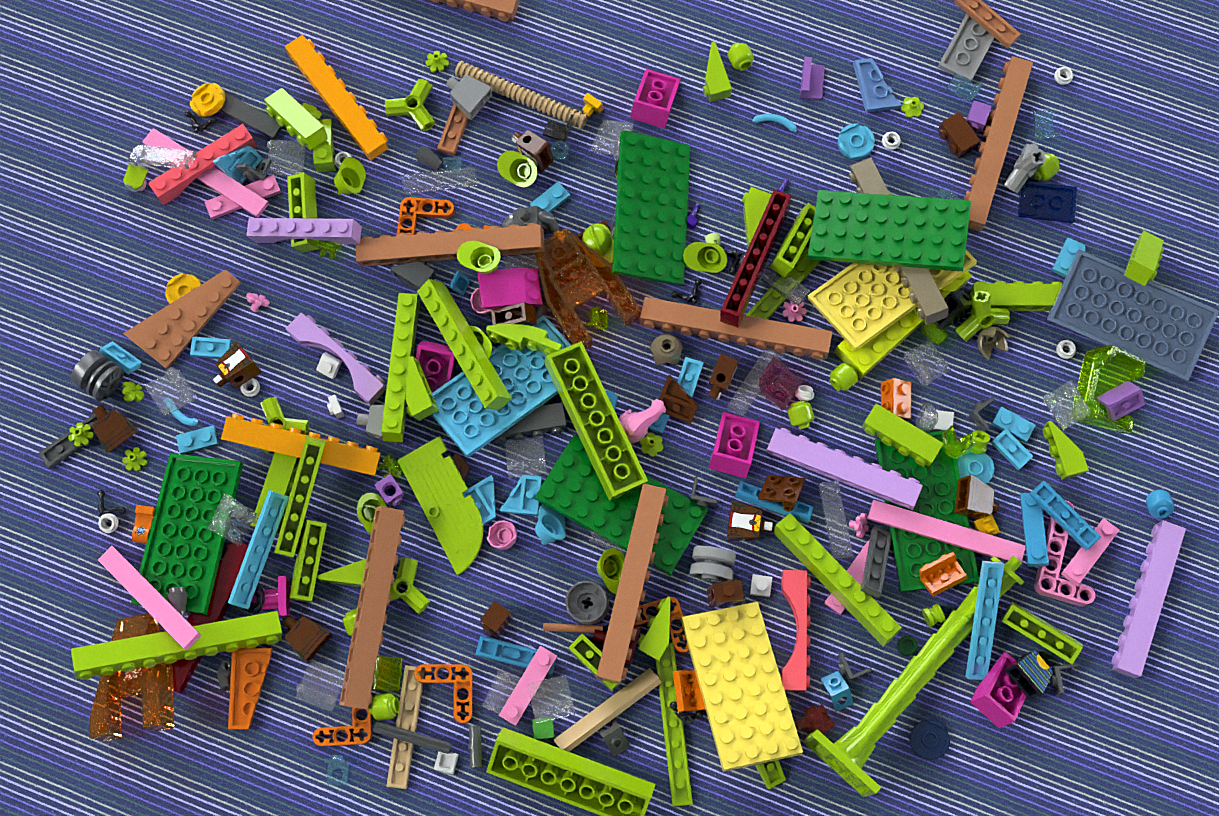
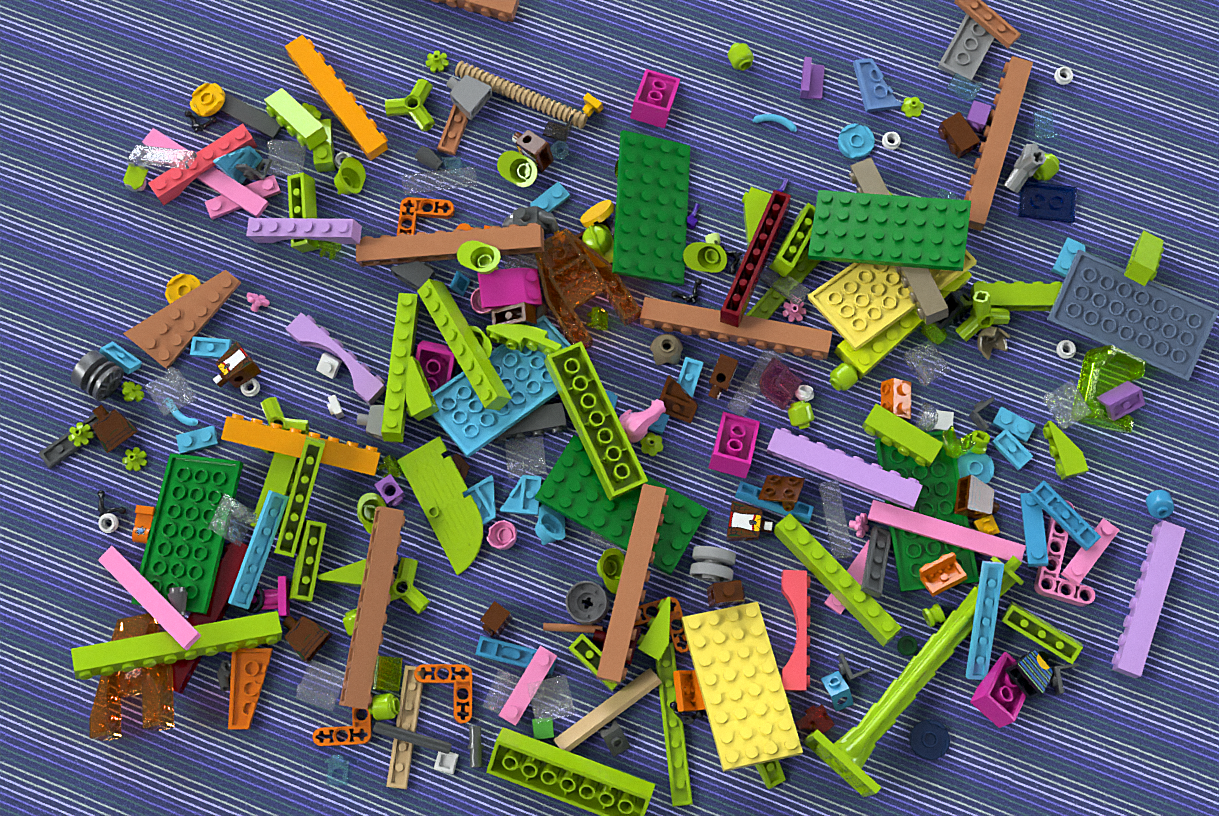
clear hinge [590,119,634,161] -> none
dark grey bracket [690,476,717,508] -> none
lime slope [702,41,732,102] -> none
white plate [750,574,772,597] -> none
none -> yellow tile [580,200,615,228]

